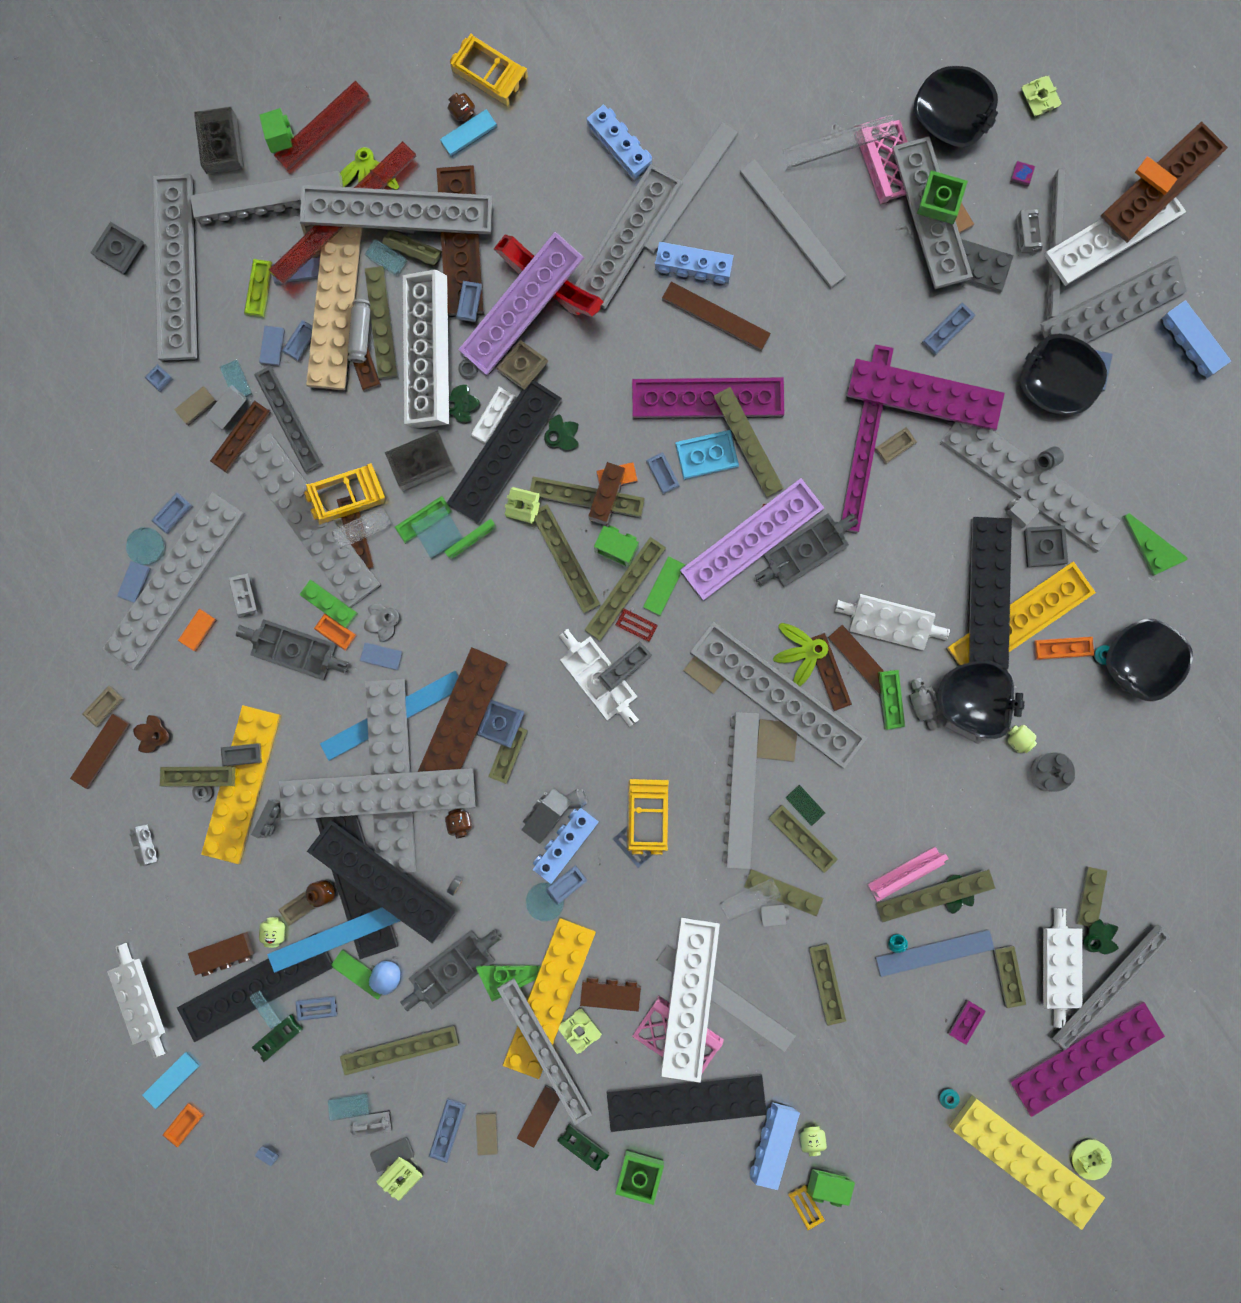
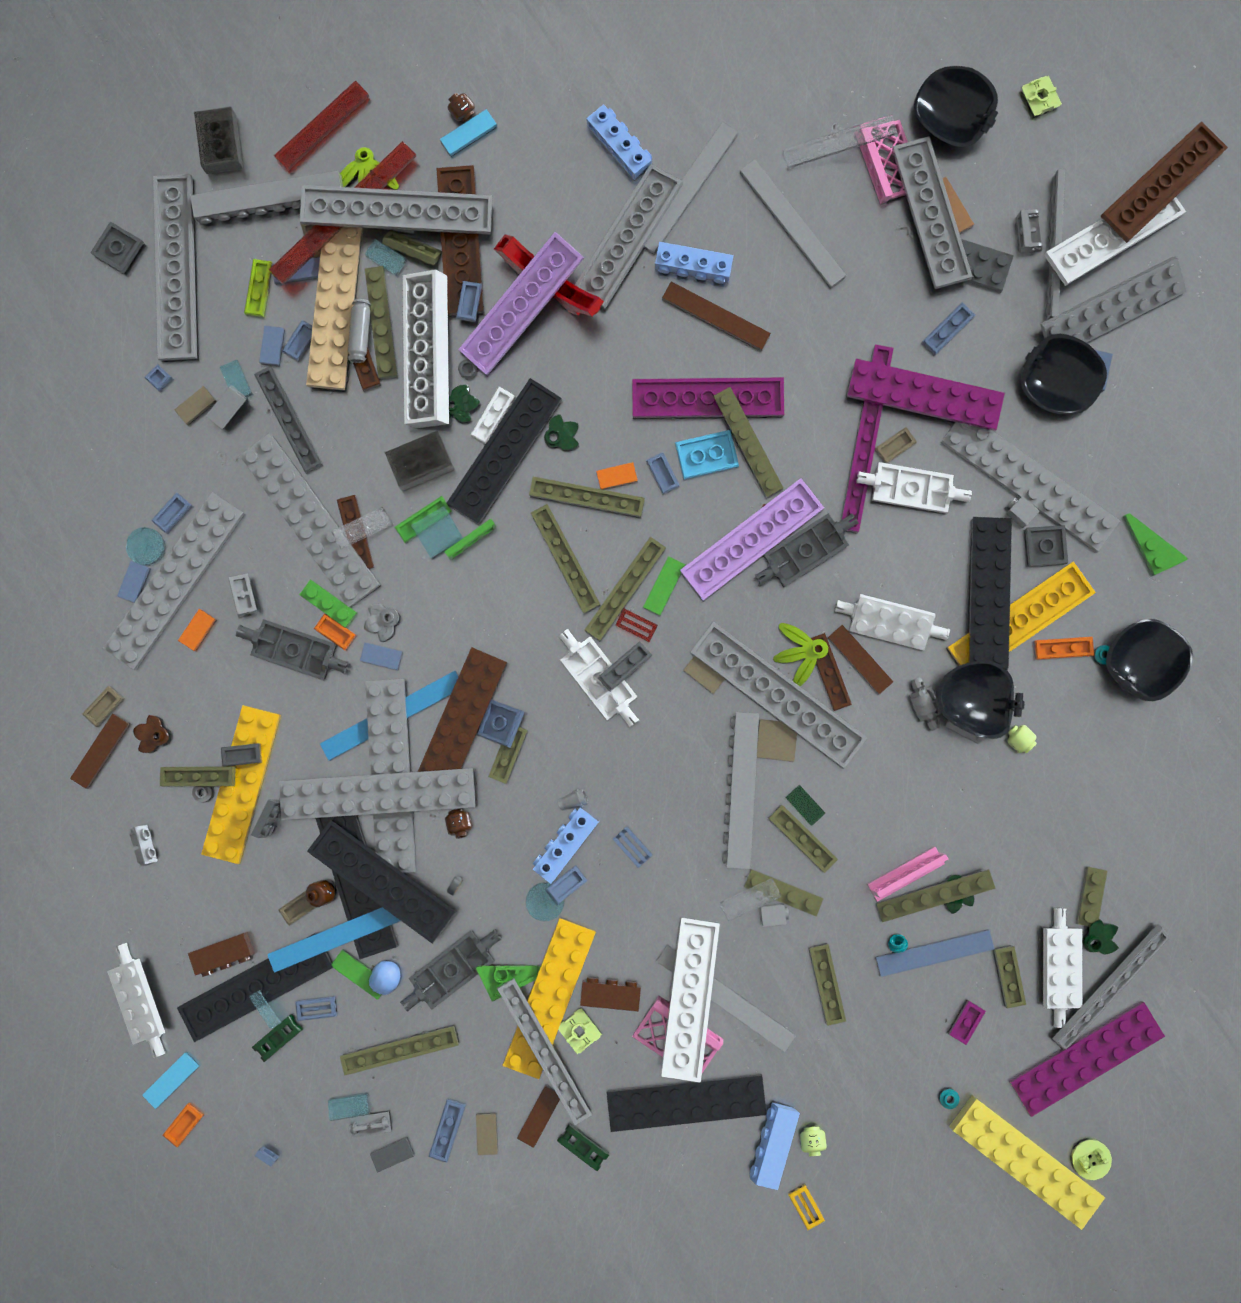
reddish brown tile [210,400,271,473] -> none
bright green brick [259,108,294,153] -> none
yellowish green head [259,917,285,948] -> none
yellow door [304,463,385,525] -> none
yellowish green piece [376,1157,423,1201] -> none
yellow door [450,34,528,106] -> none
dark tan tile [496,340,548,390] -> none
yellowish green piece [505,487,540,523] -> none
dark grey brick [522,788,572,844] -> none
reddish brown brick [588,462,625,526] -> none
bright green brick [594,525,639,567] -> none
bright green brick [615,1151,664,1205] -> none
yellow door [627,779,669,855] -> none
bright green brick [807,1169,855,1207] -> none
bright green tile [878,670,905,730] -> none
bright green brick [917,170,968,224] -> none
magenta tile [1011,161,1035,186] -> none
dark grey brick [1031,752,1075,792] -> none
dark grey brick [1037,446,1064,470] -> none
orange tile [1135,156,1177,195] -> none
light blue brick [1162,300,1231,378] -> none
none -> white plate [856,462,972,514]

